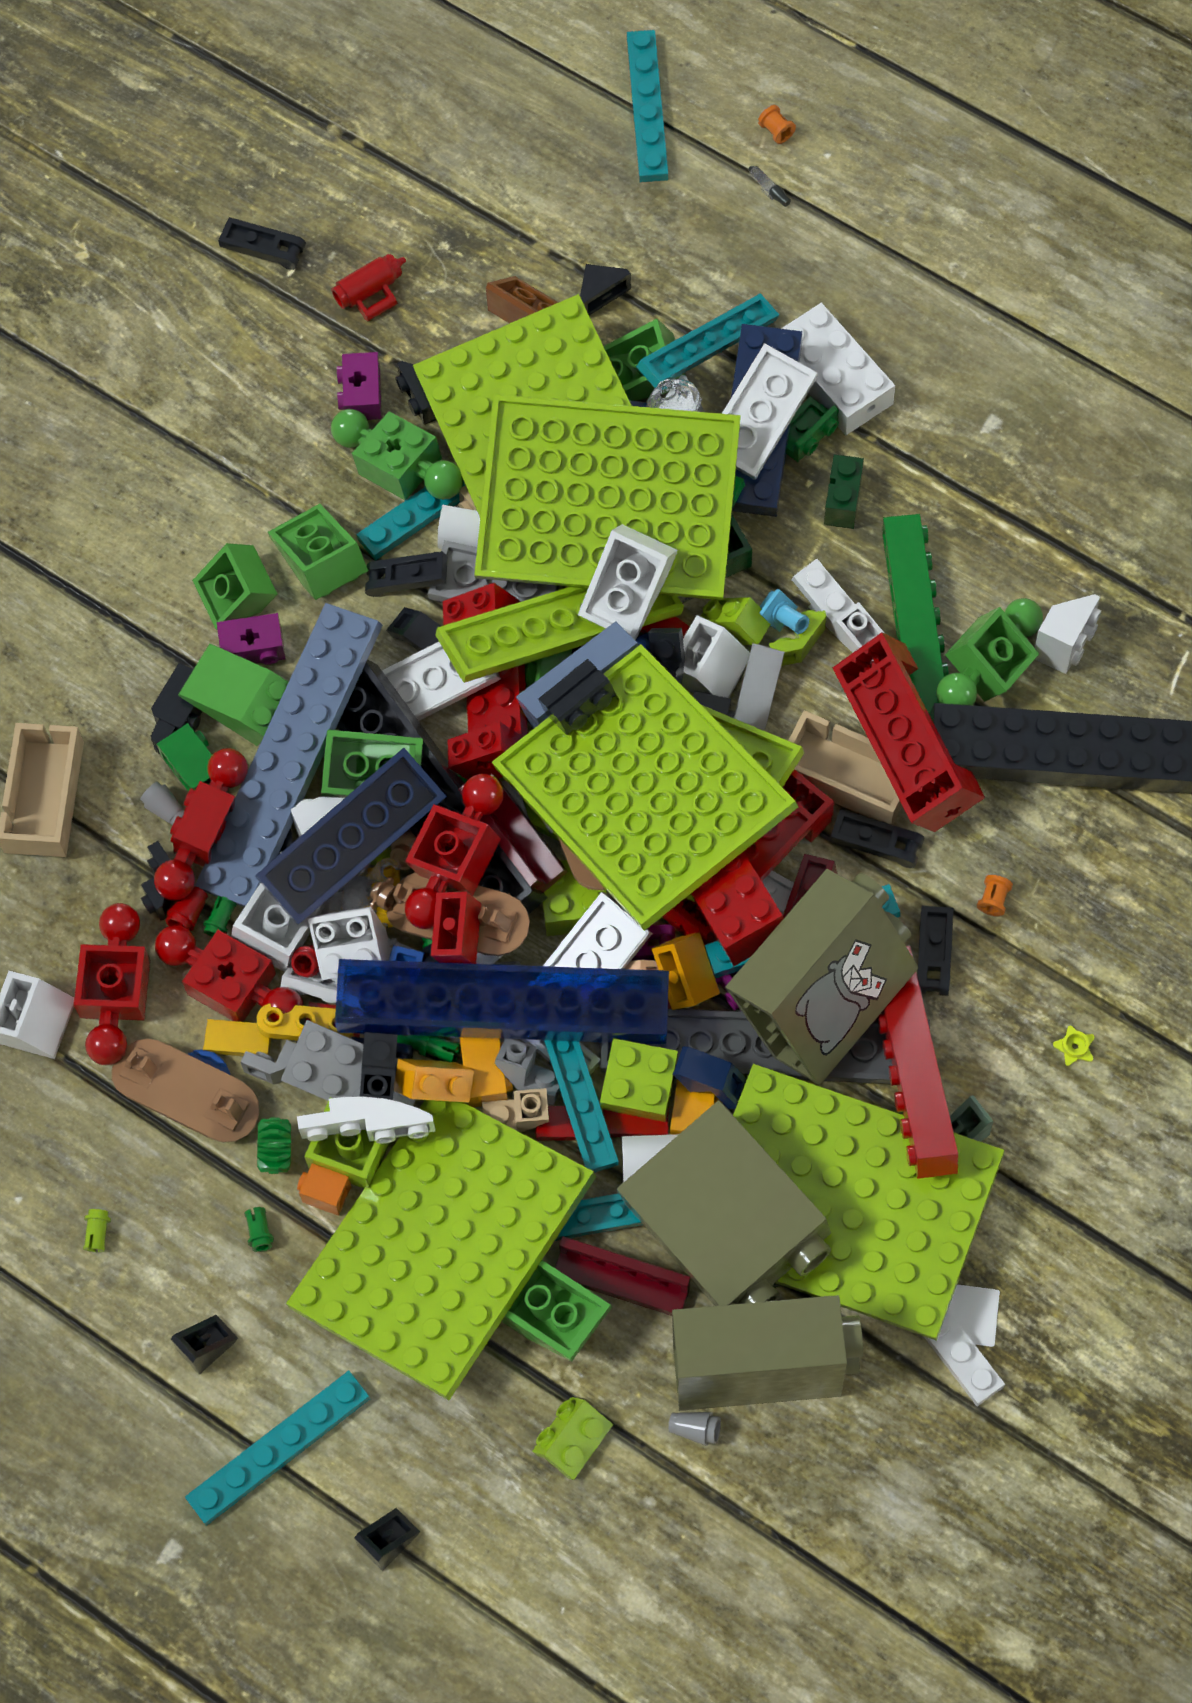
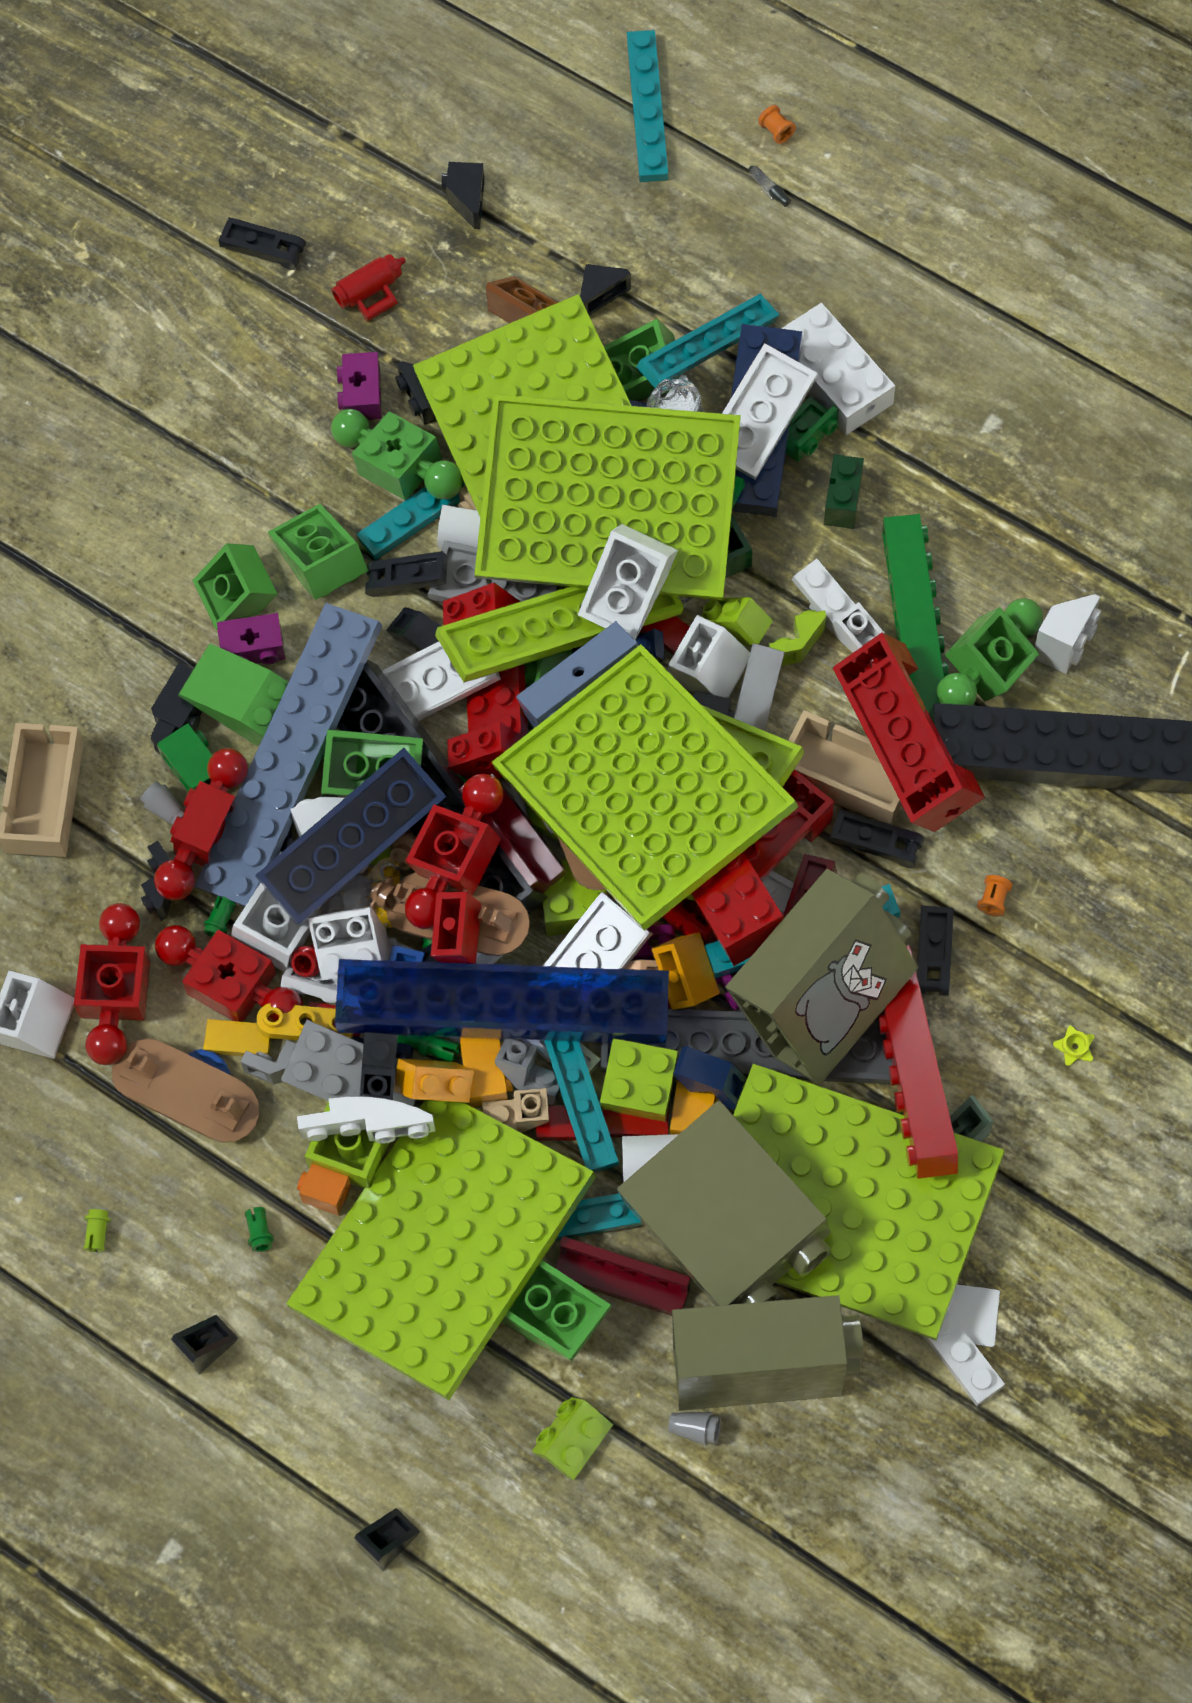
red cone [165,886,208,931] -> none
teal plate [185,1370,370,1526] -> none
green gear [257,1117,291,1174] -> none
black brick [538,659,616,735] -> none
black slope [648,628,685,685] -> none
medium azure bracket [760,589,809,634] -> none
none -> black slope [441,162,485,229]

